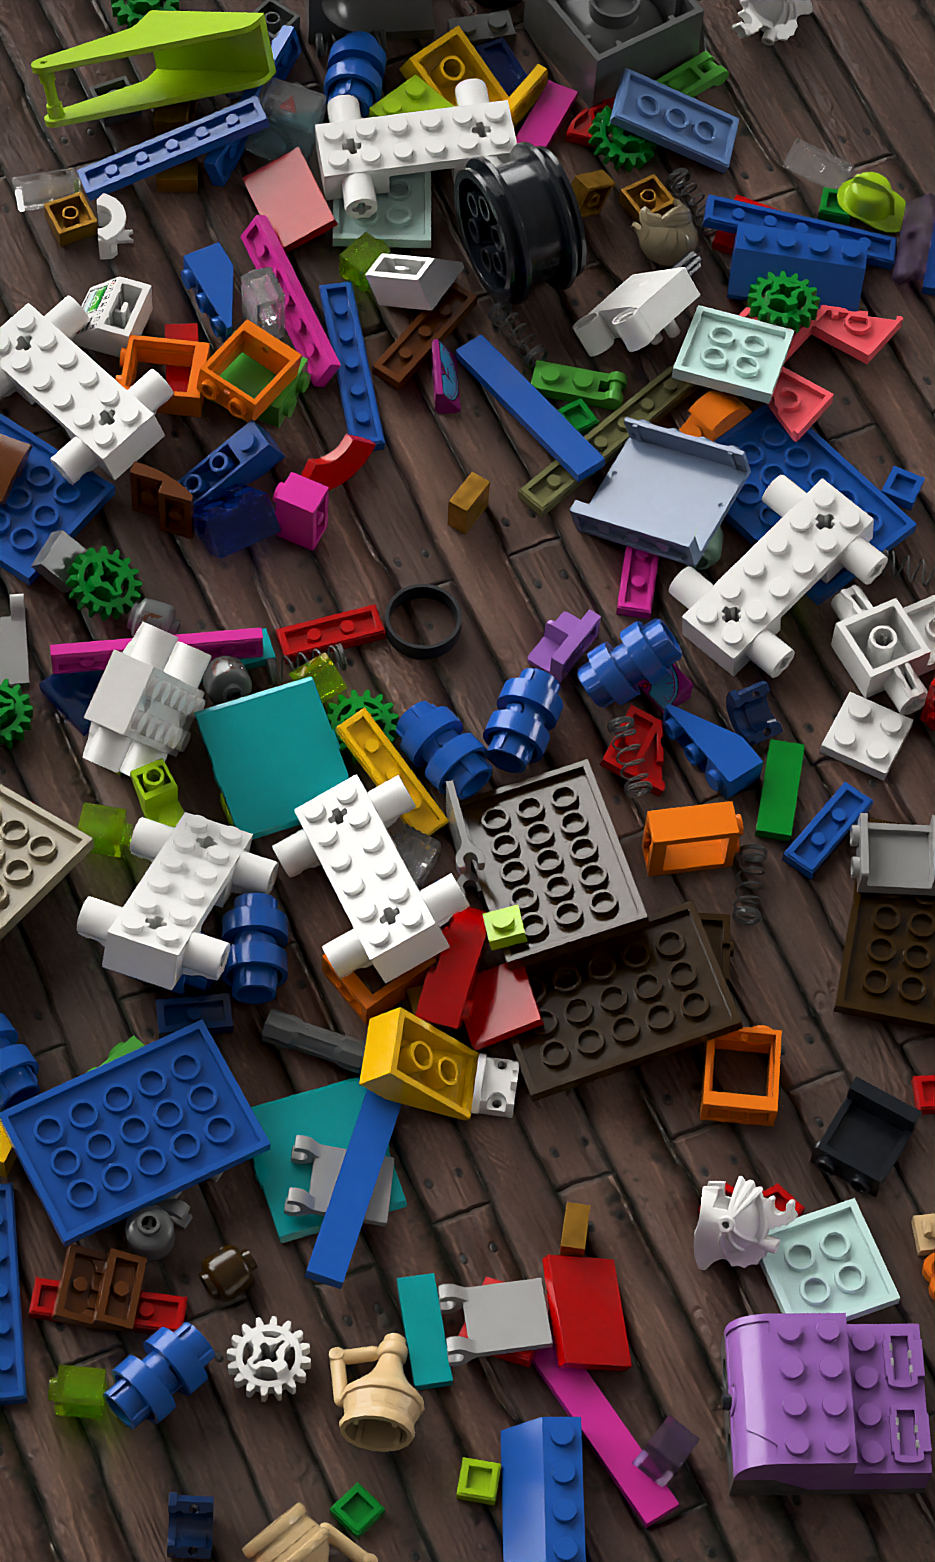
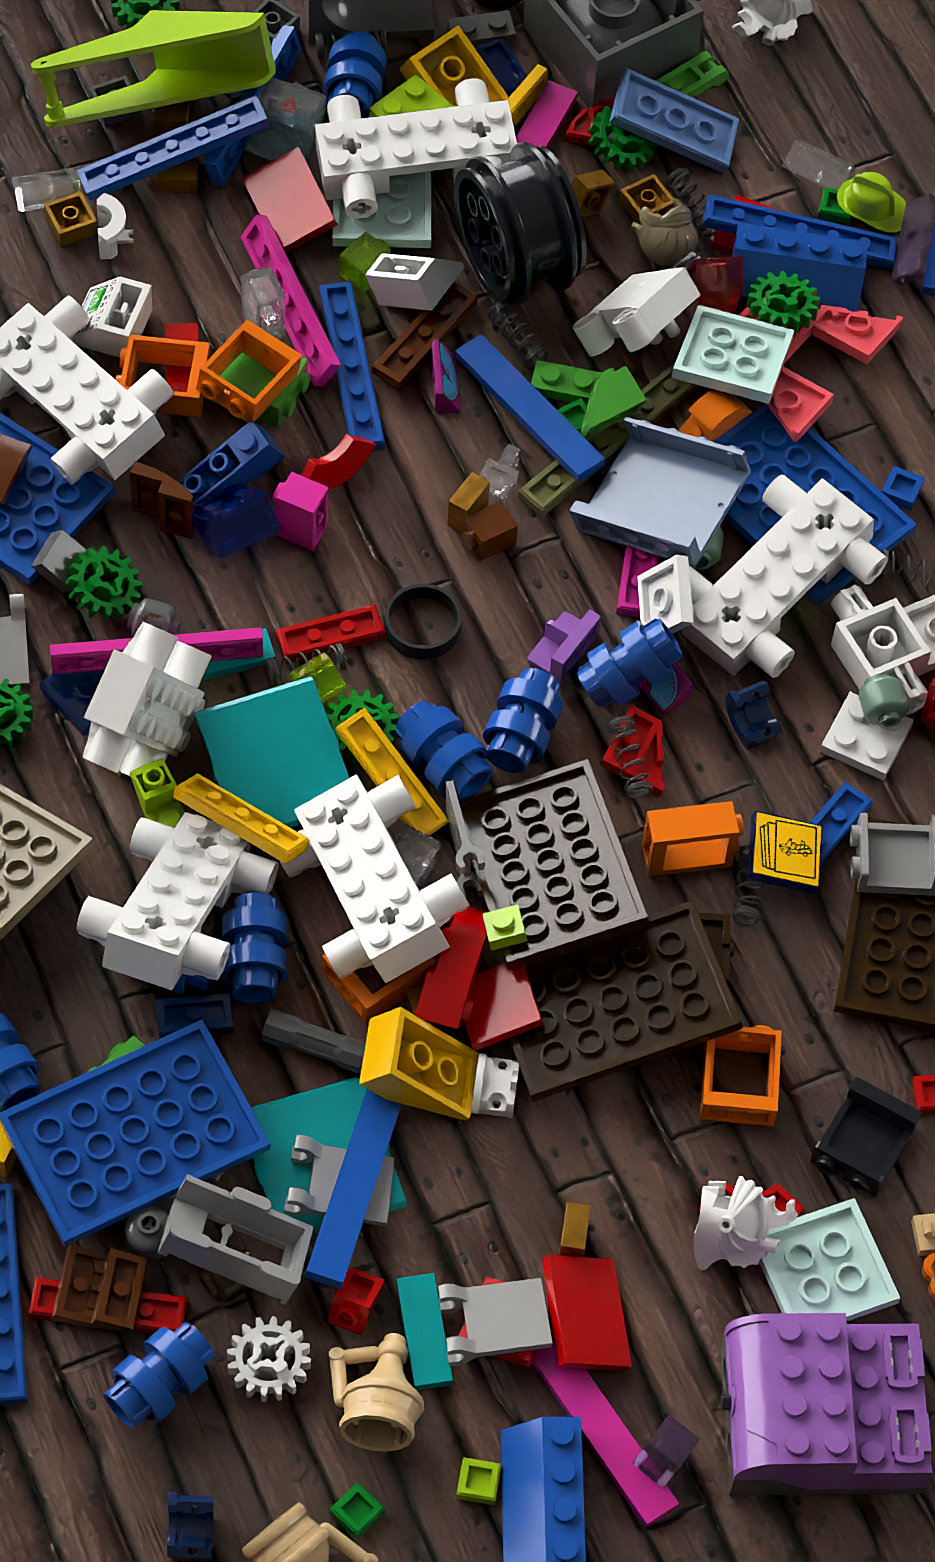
clear neon green brick [48,1364,108,1420] -> none
clear neon green brick [77,802,133,857] -> none
blue slope [181,242,234,343] -> none
dark grey head [202,656,252,705] -> none
blue slope [662,704,763,800] -> none
green tile [755,739,805,842] -> none
none -> light grey piece [158,1174,314,1305]
none -> yellow tile [173,773,310,864]
none -> red bracket [328,1266,385,1335]
none -> reddish brown brick [462,501,518,561]
none -> clear plate [479,444,521,504]
none -> bright green slope [580,366,647,439]
none -> white plate [637,555,694,634]
none -> clear red slope [696,256,744,314]
none -> yellow tile [747,810,823,894]
none -> sand green head [859,673,909,728]

